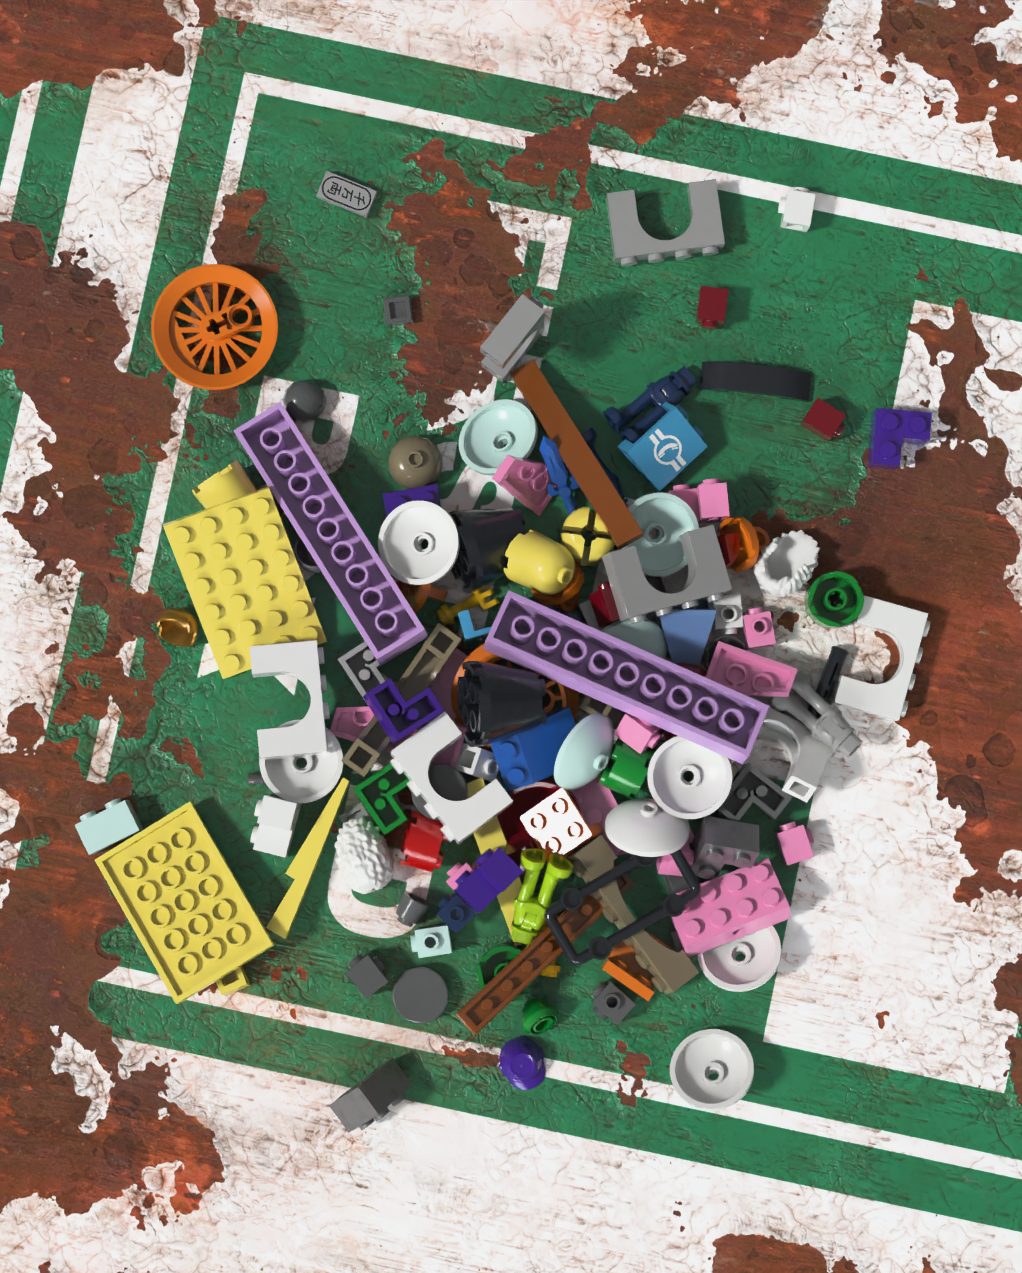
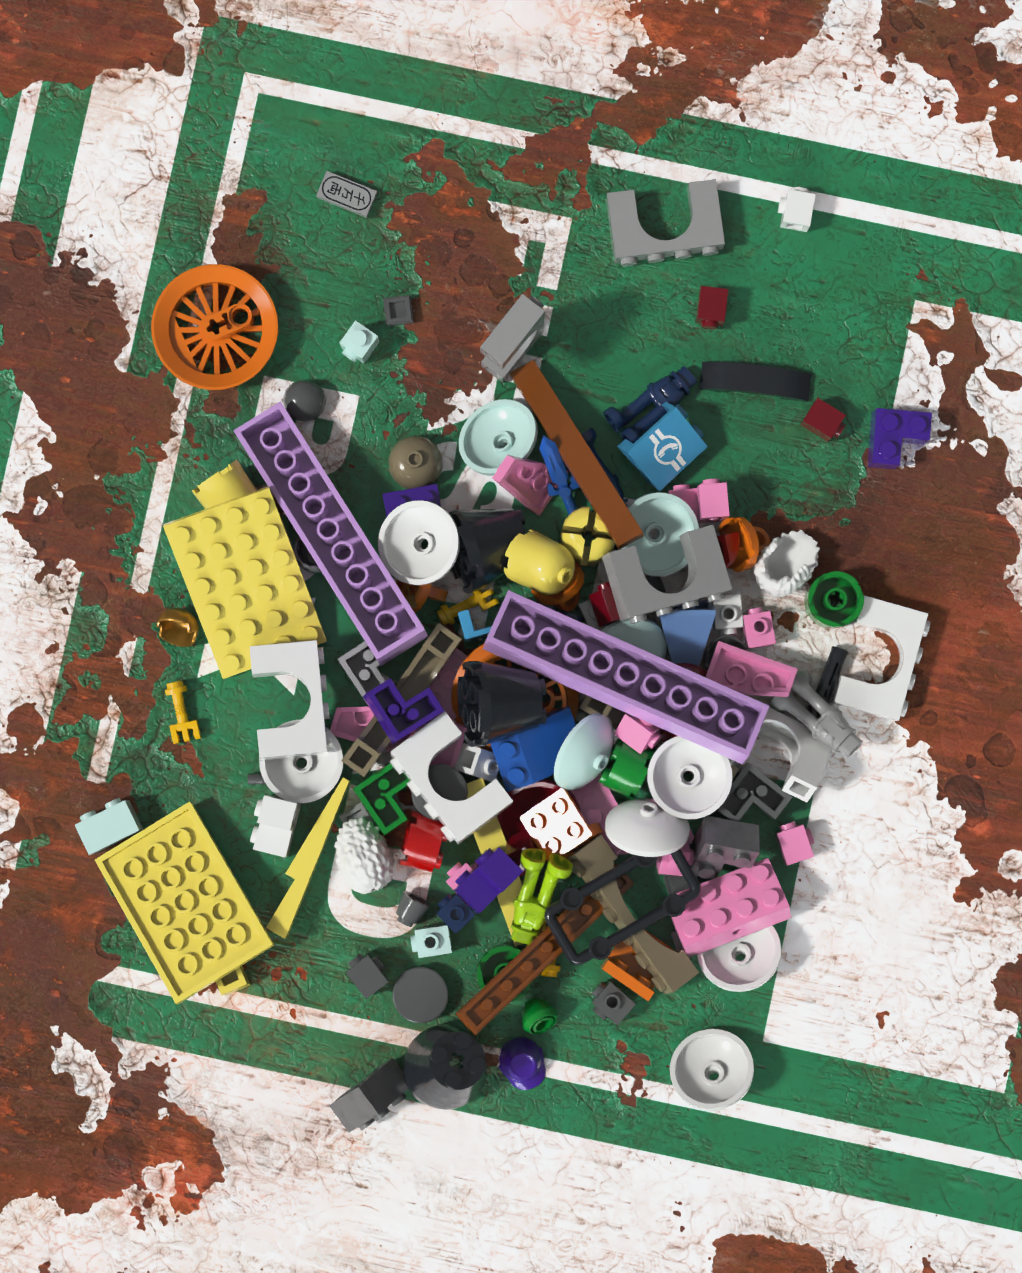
none -> yellow hinge [165,680,201,744]
none -> light aqua brick [340,320,380,364]
none -> black cone [403,1024,487,1110]

